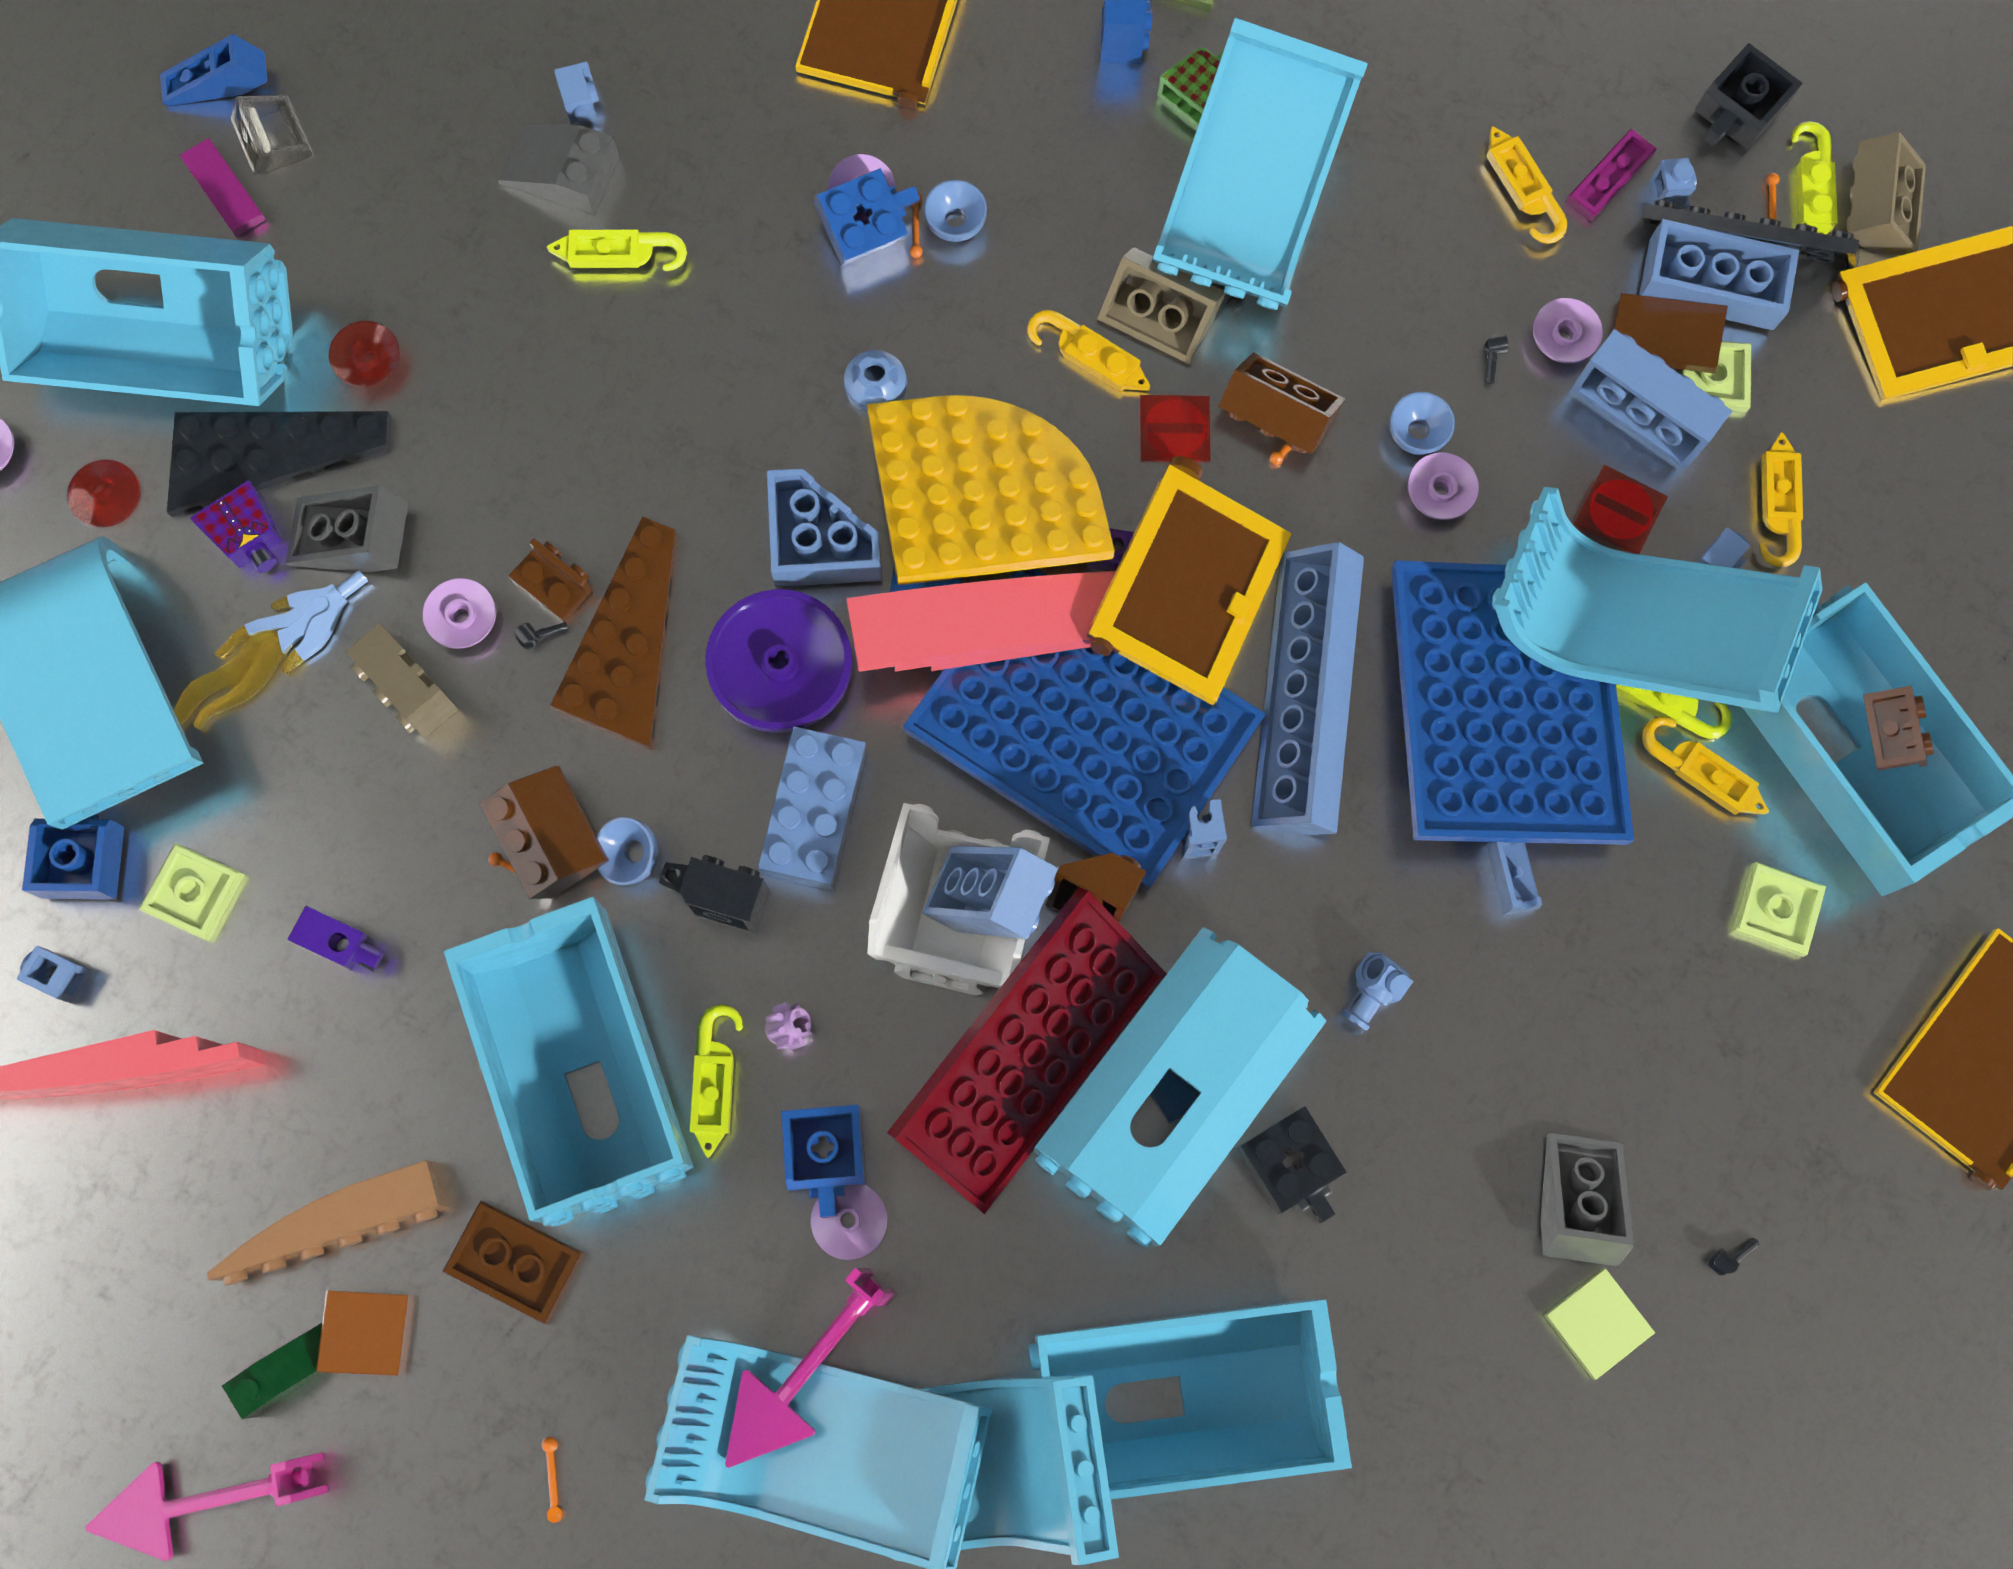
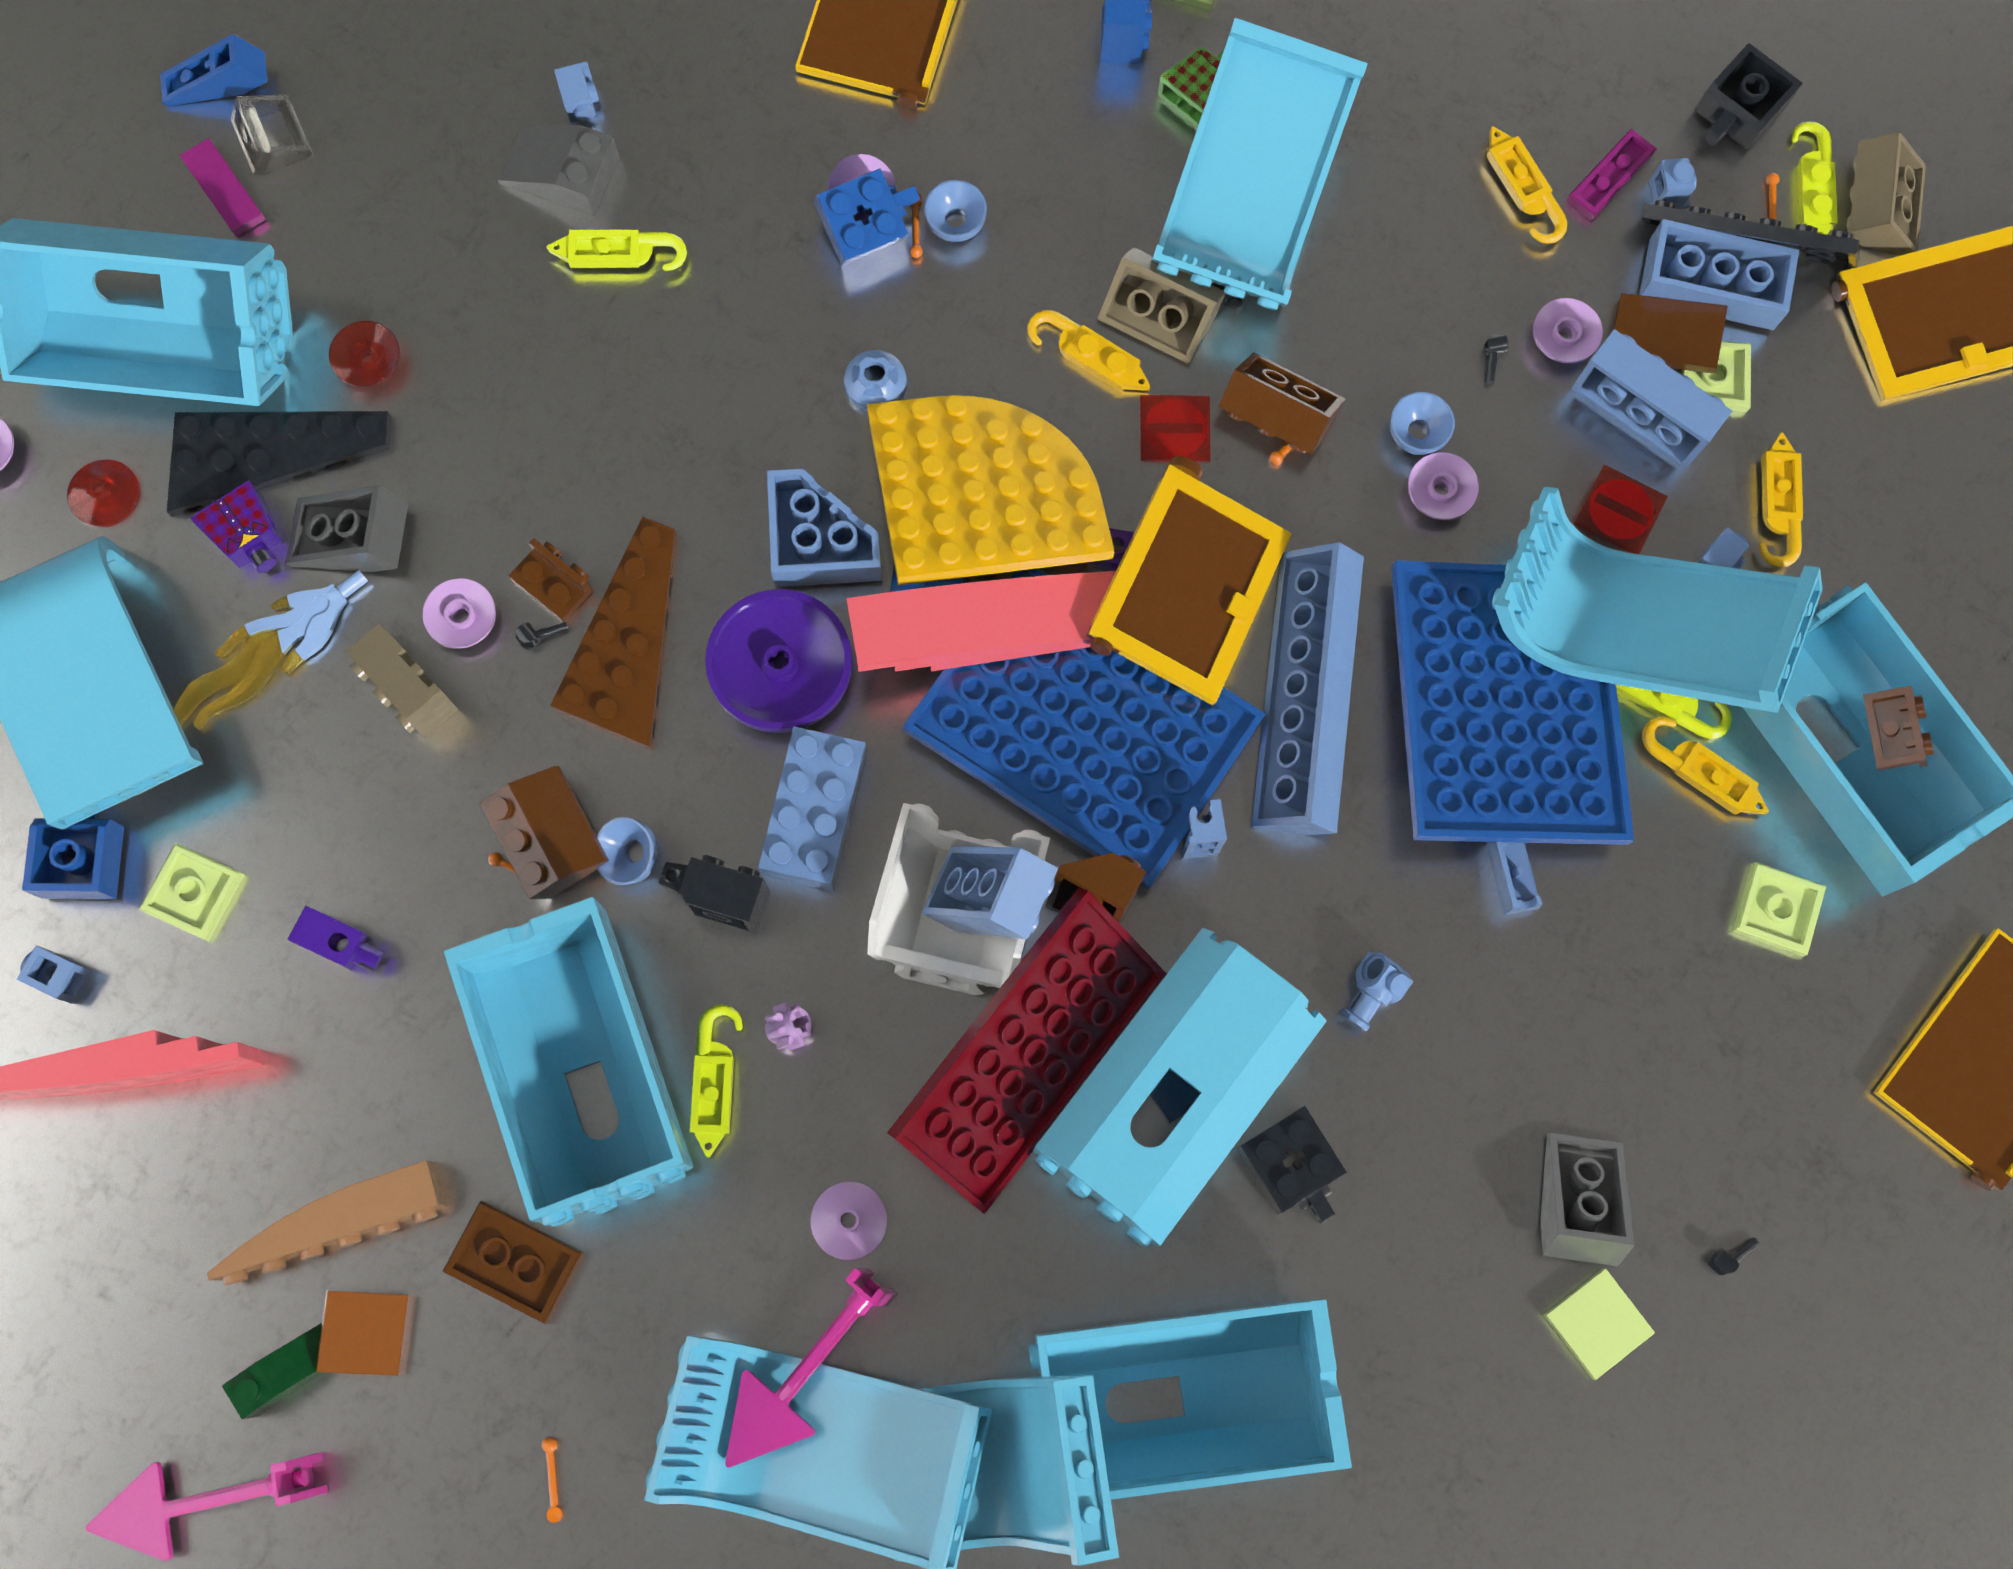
blue hinge [781,1105,866,1218] -> none

